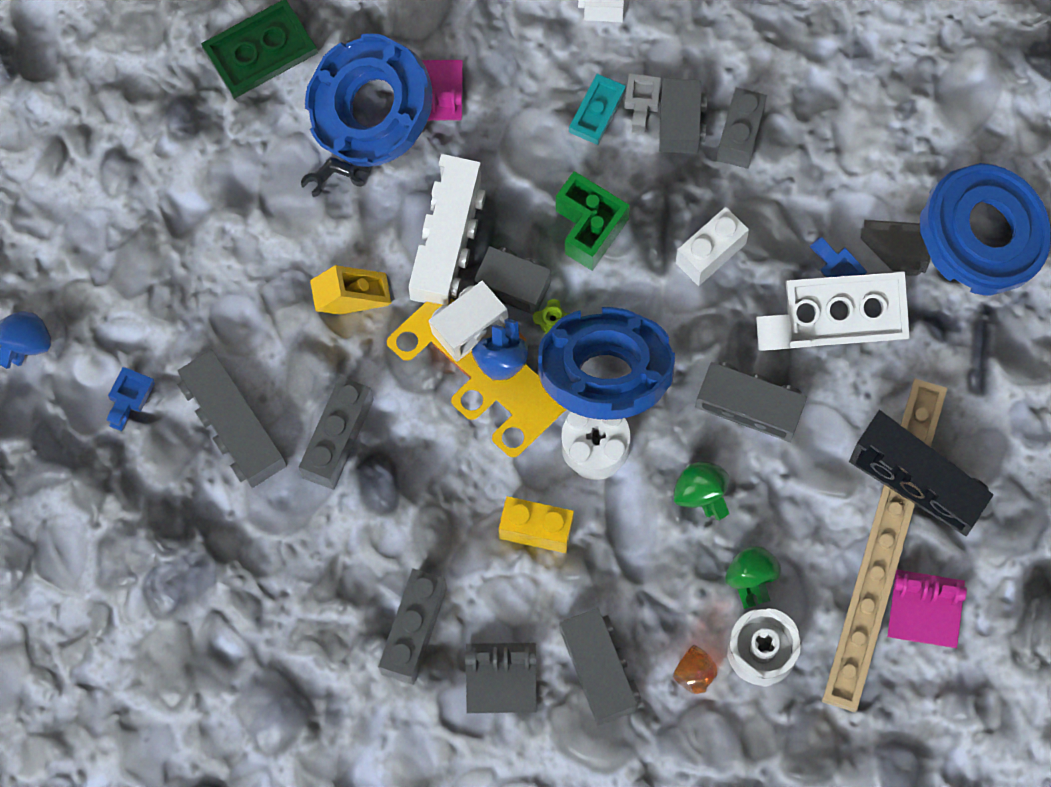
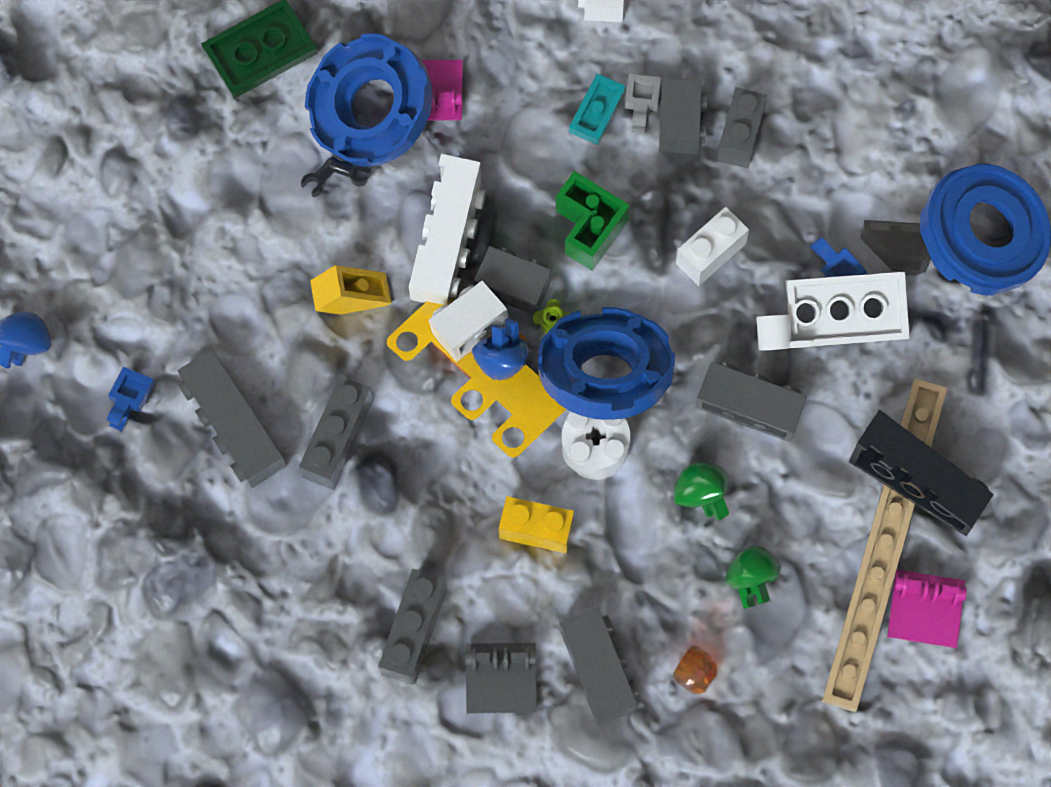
white brick [727,608,801,686] -> none

